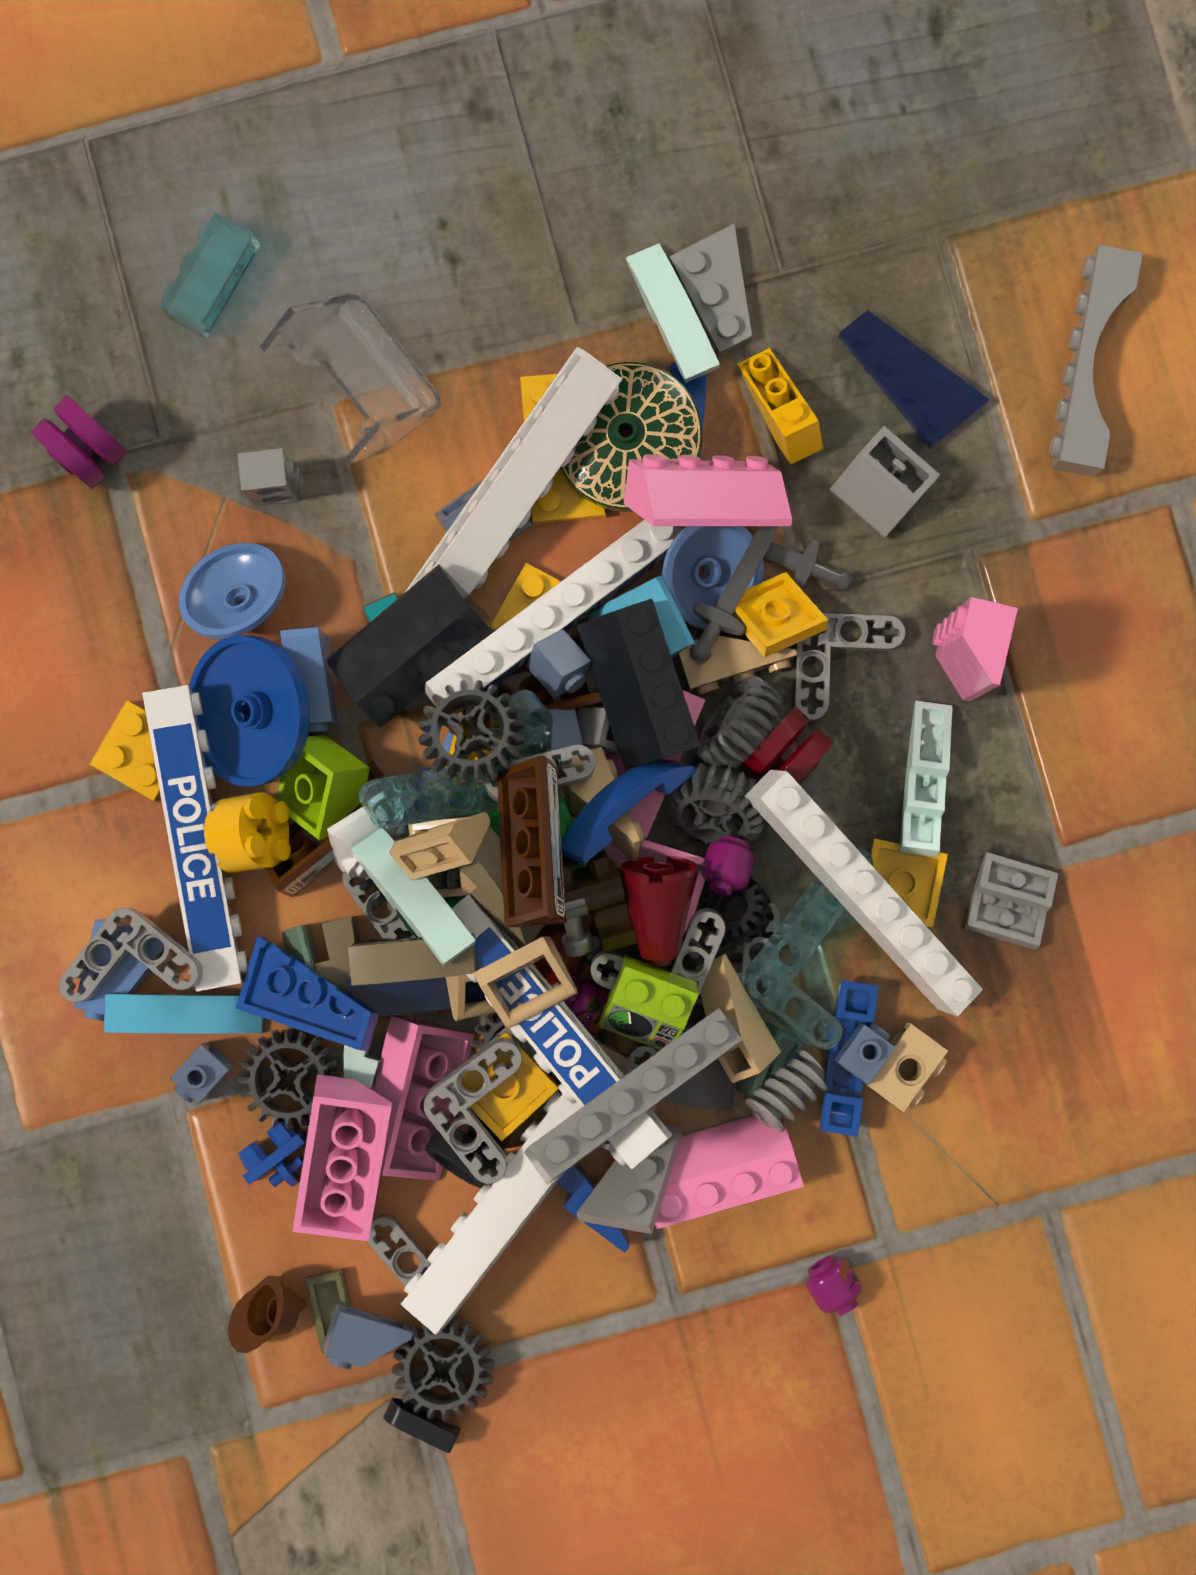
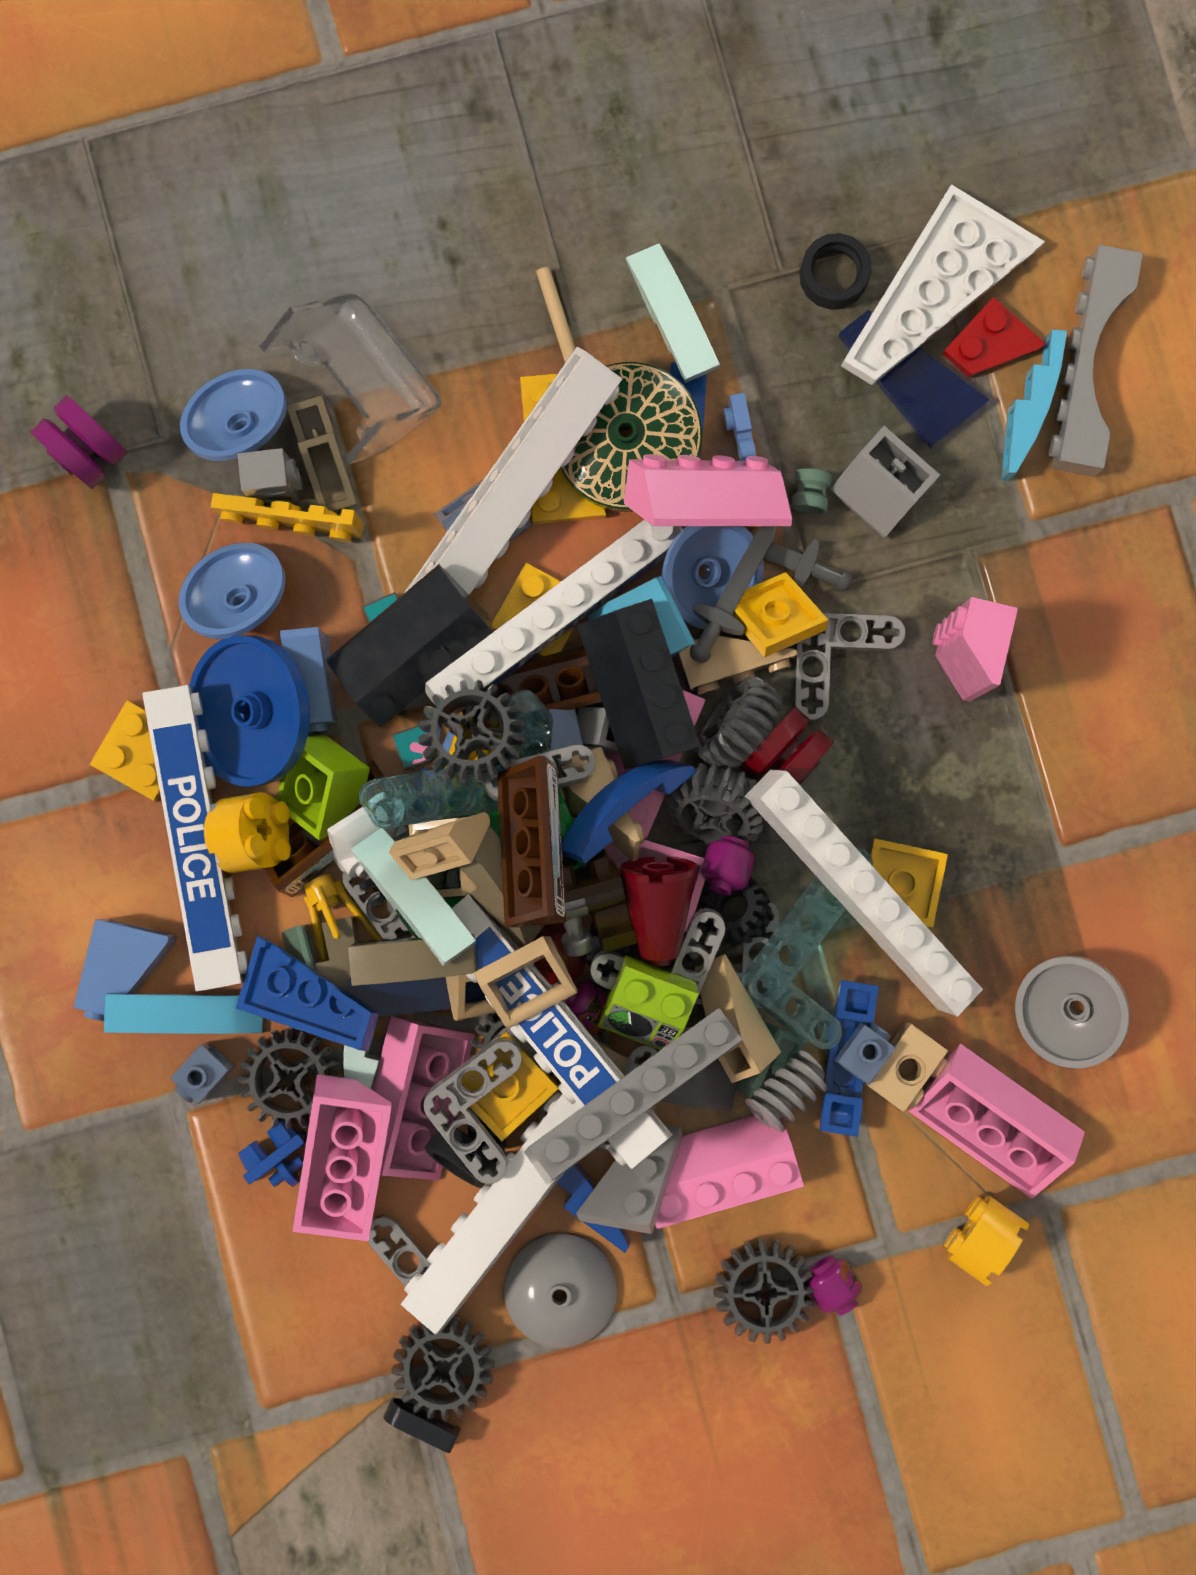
light grey beam [59,908,203,1002] -> none
clear light blue brick [160,212,260,339] -> none
reddish brown piece [228,1275,306,1353] -> none
olive tile [305,1268,352,1354] -> none
sand blue slope [322,1303,413,1369] -> none
sand blue brick [526,629,591,698] -> none
light grey wing [669,224,752,356] -> none
yellow slope [737,348,824,465] -> none
light aqua slope [899,701,952,857] -> none
light grey slope [964,852,1059,950] -> none
none -> medium blue dish [180,369,287,461]
none -> yellow wing [210,493,364,543]
none -> dark tan slope [287,394,357,511]
none -> yellow plant [303,874,383,961]
none -> teal tile [391,725,436,770]
none -> light grey dish [504,1233,617,1348]
none -> tan bar [536,267,576,363]
none -> dark grey gear [713,1238,815,1344]
none -> medium blue plate [723,393,756,461]
none -> sand green wheel [791,468,832,514]
none -> black tyre [799,233,872,310]
none -> white wing [841,184,1045,385]
none -> bright pink slope [909,1044,1085,1199]
none -> red wing [942,297,1046,378]
none -> yellow brick [943,1195,1029,1287]
none -> medium azure slope [1001,329,1067,481]
none -> light grey dish [1015,955,1131,1069]

